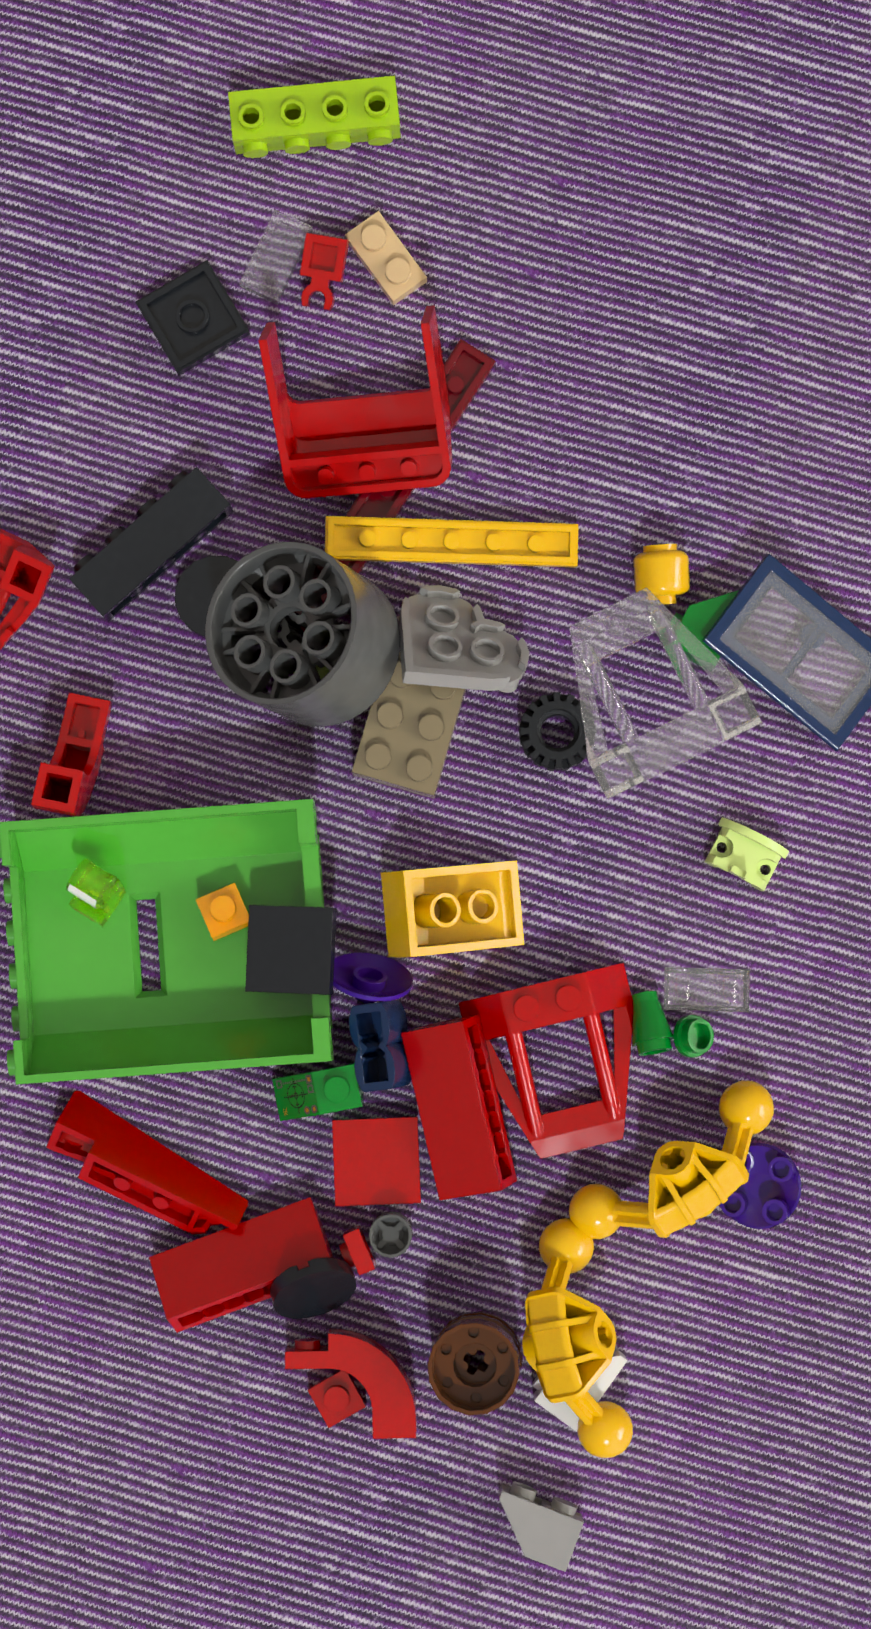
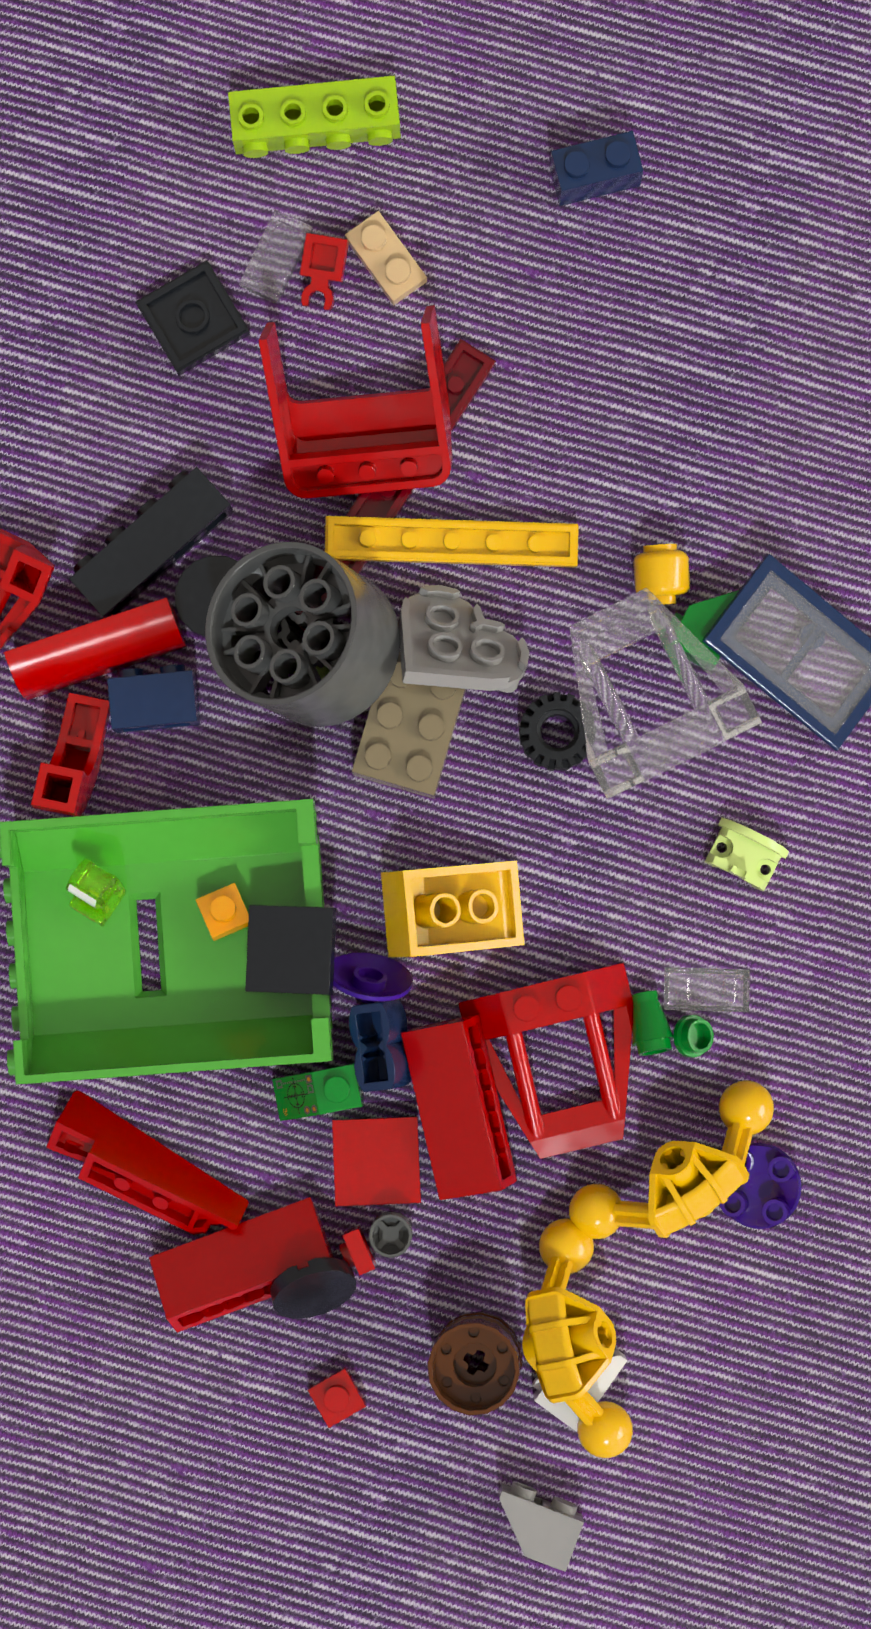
red arch [285,1328,417,1439] -> none
none -> red brick [4,597,187,700]
none -> dark blue brick [107,664,201,733]
none -> dark blue brick [549,131,643,206]

